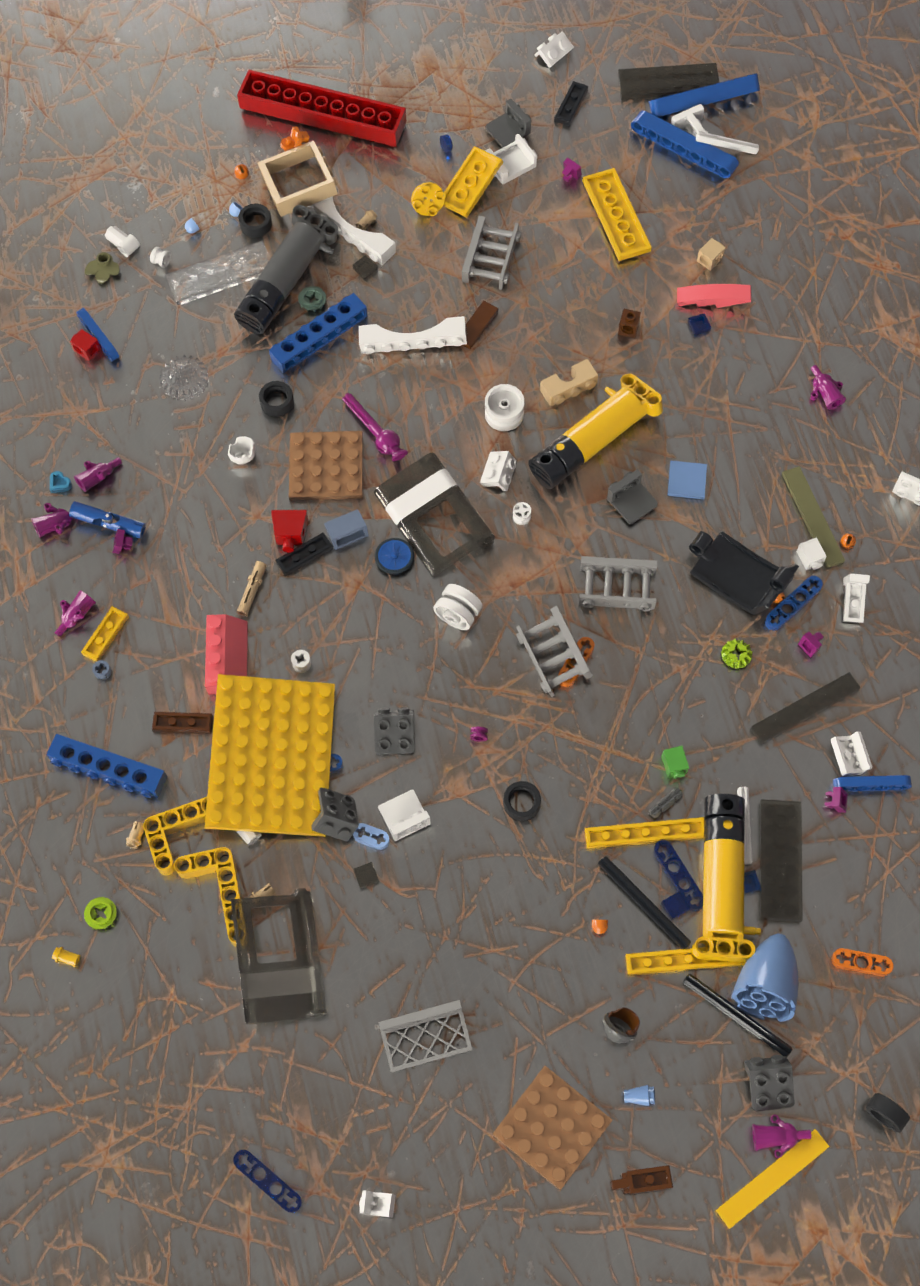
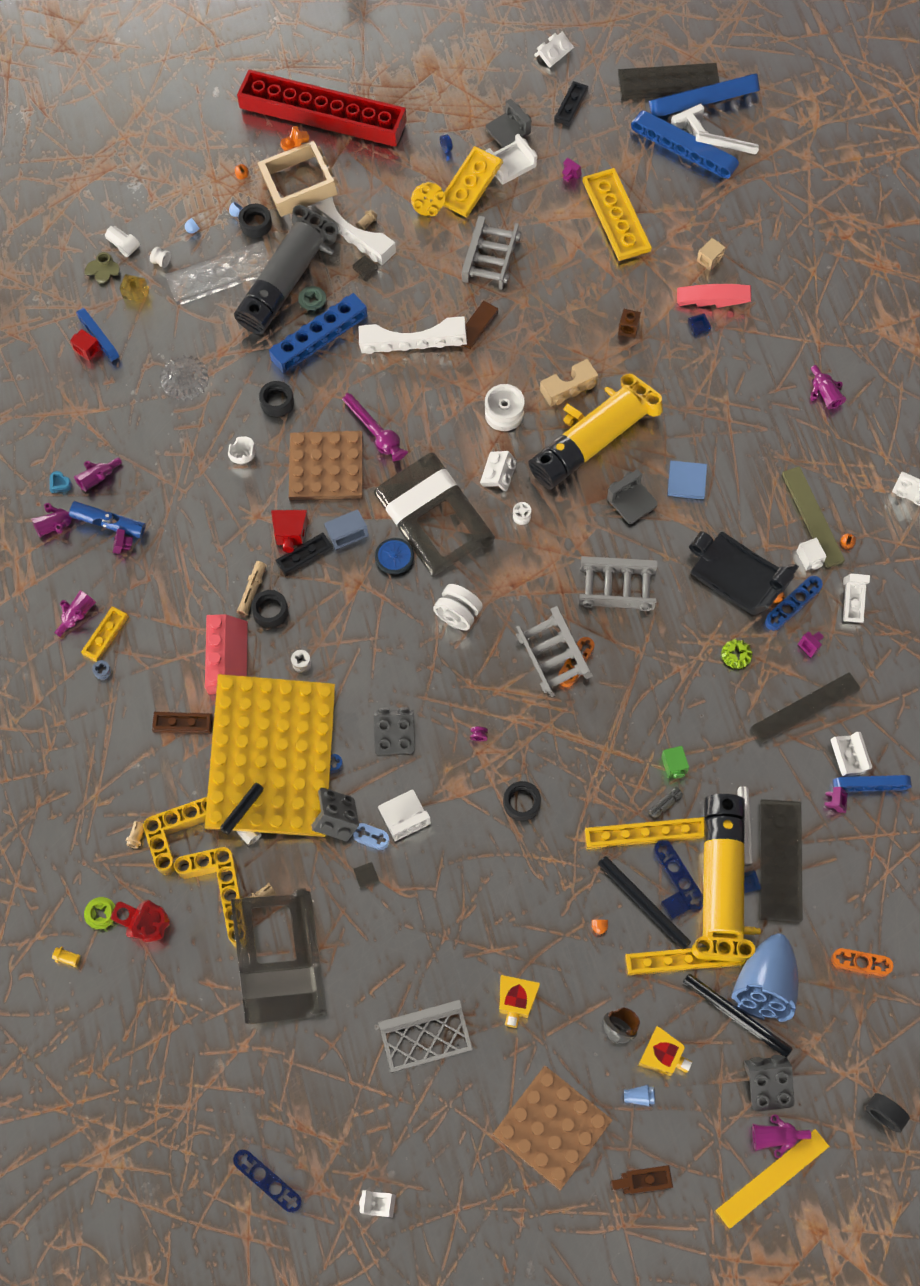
blue brick [46,734,168,798] -> none
none -> red piece [110,900,170,942]
none -> clear yellow brick [119,274,149,303]
none -> black axle [220,783,264,835]
none -> black tyre [251,590,288,628]
none -> yellow torso [499,975,540,1028]
none -> yellow tile [563,404,584,427]
none -> yellow torso [638,1026,692,1076]

